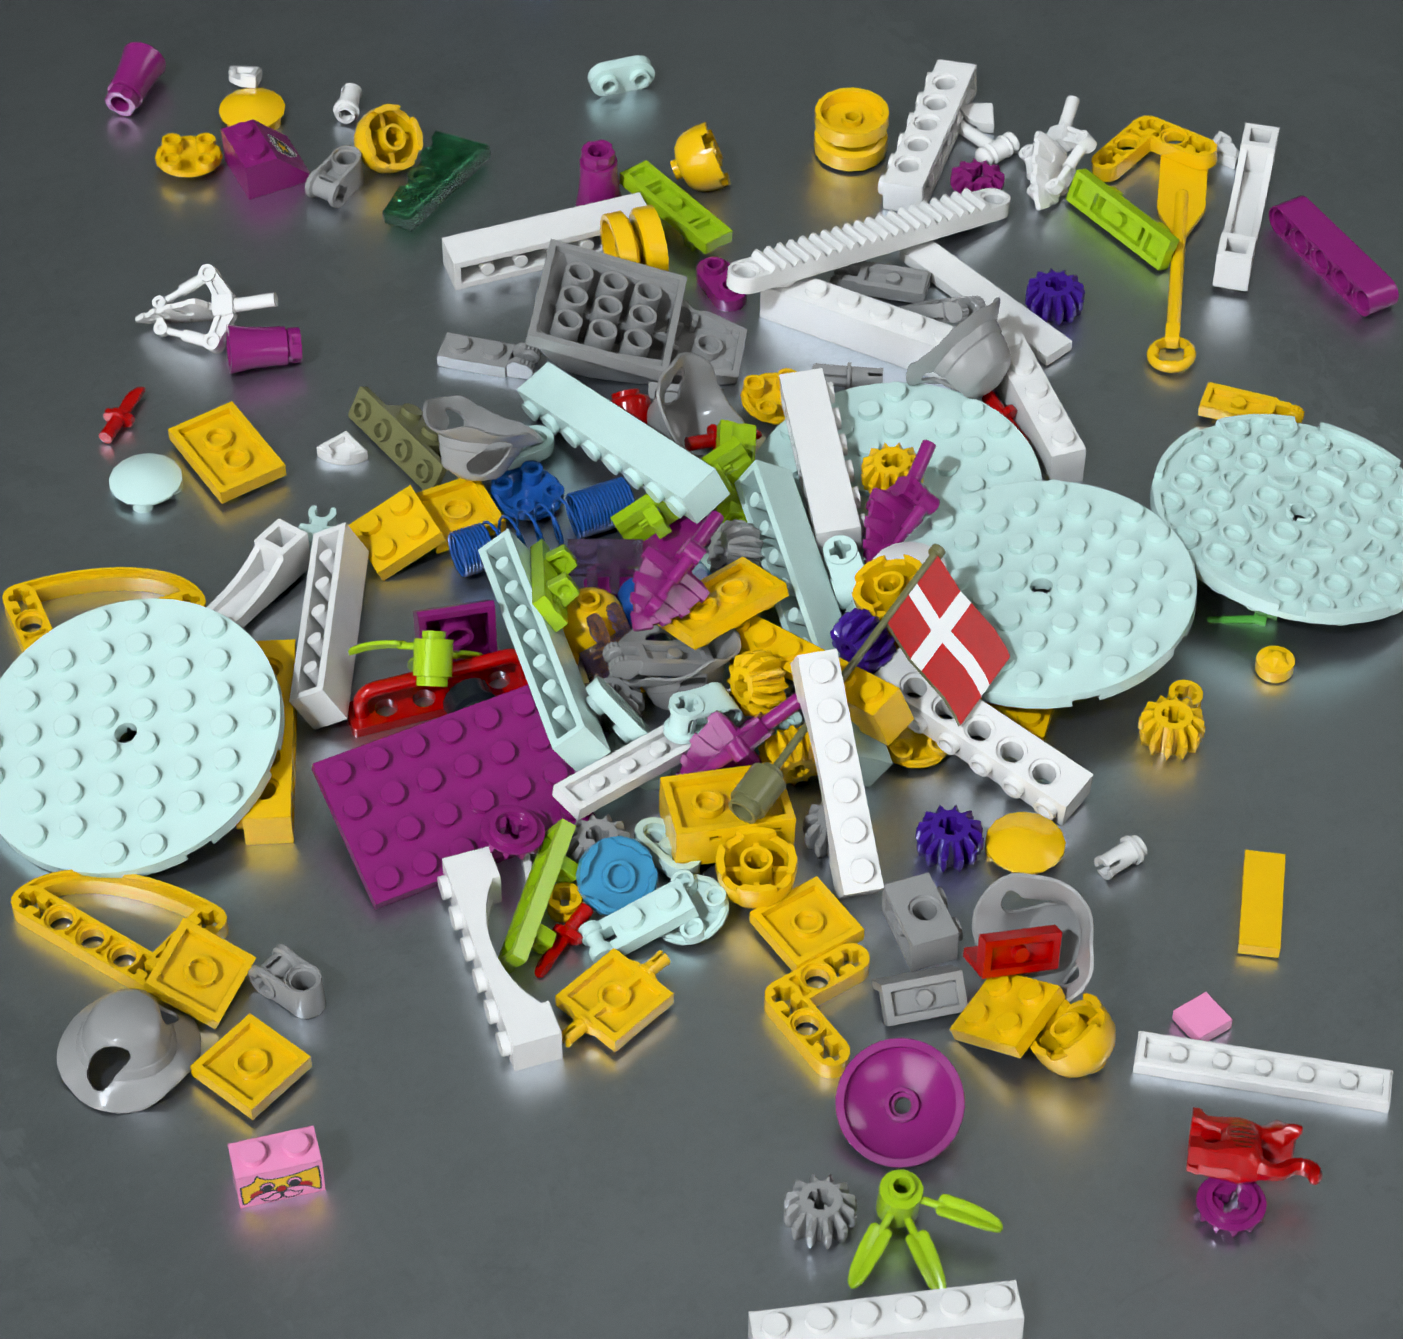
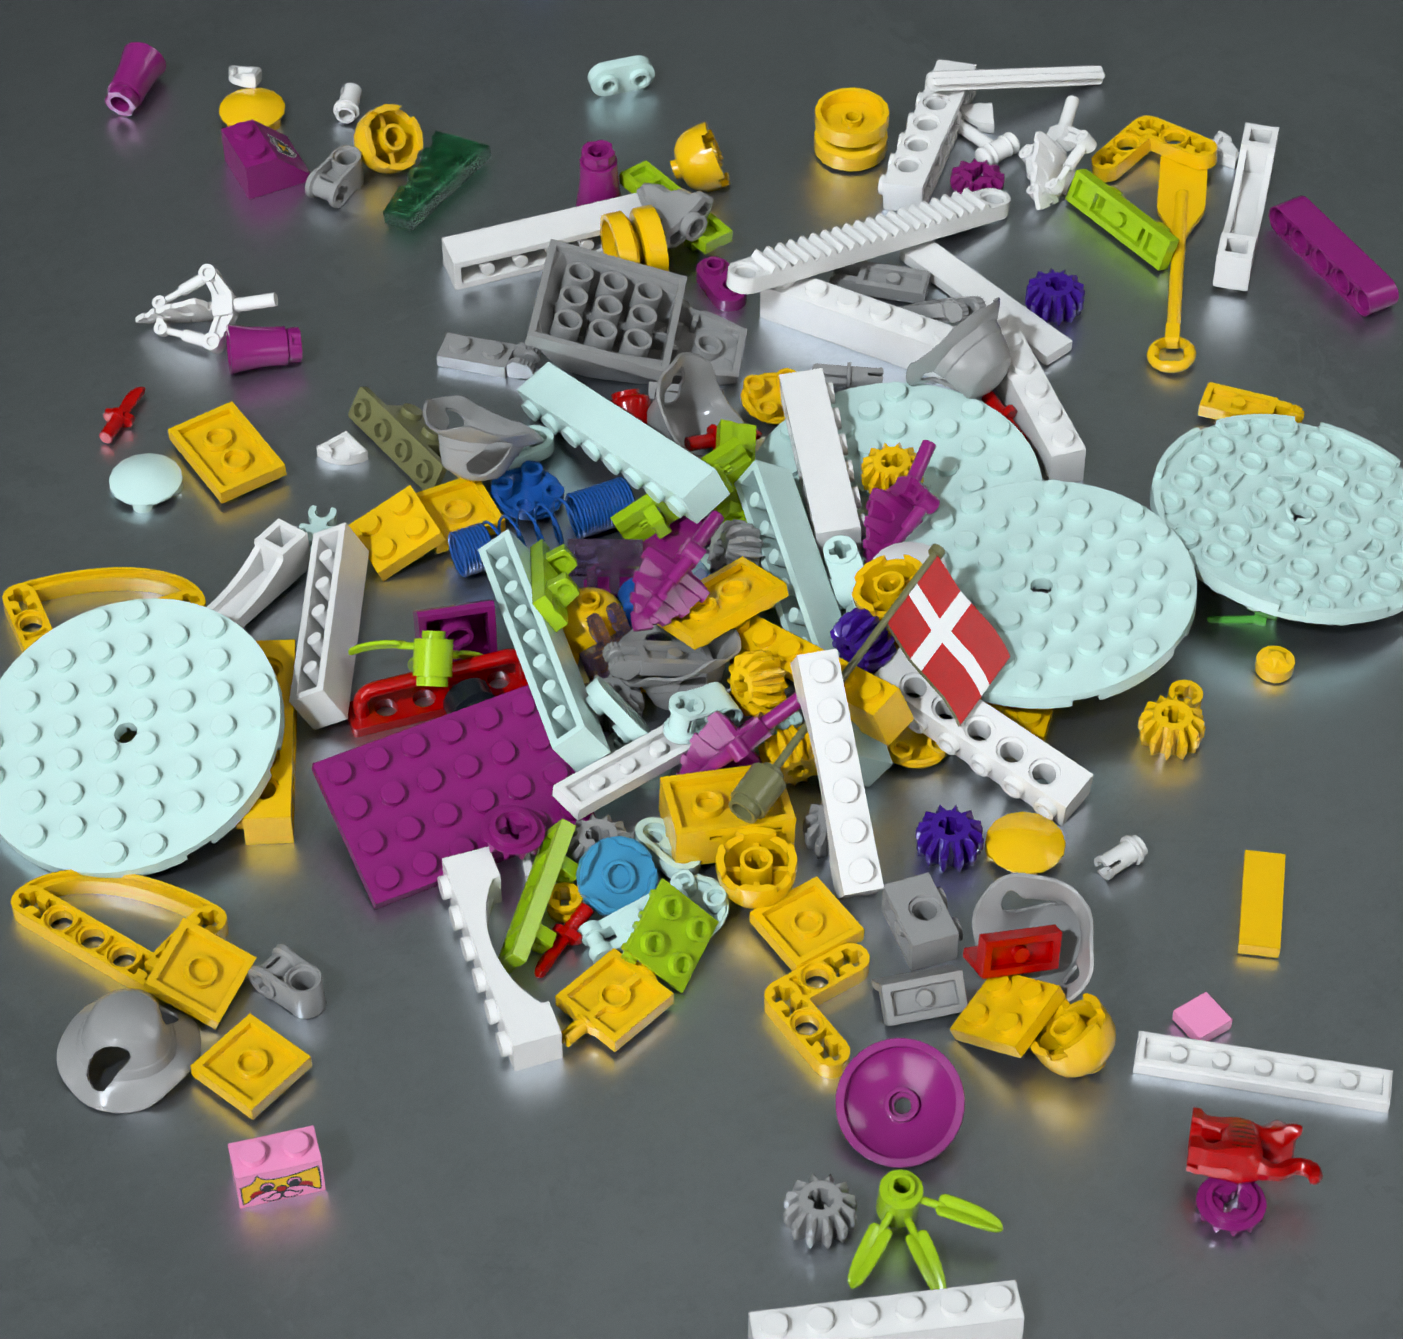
yellow dish [155,133,223,178] -> none
none -> lime hinge [621,878,718,993]
none -> light grey rock [636,183,714,249]
none -> white axle [926,65,1105,92]

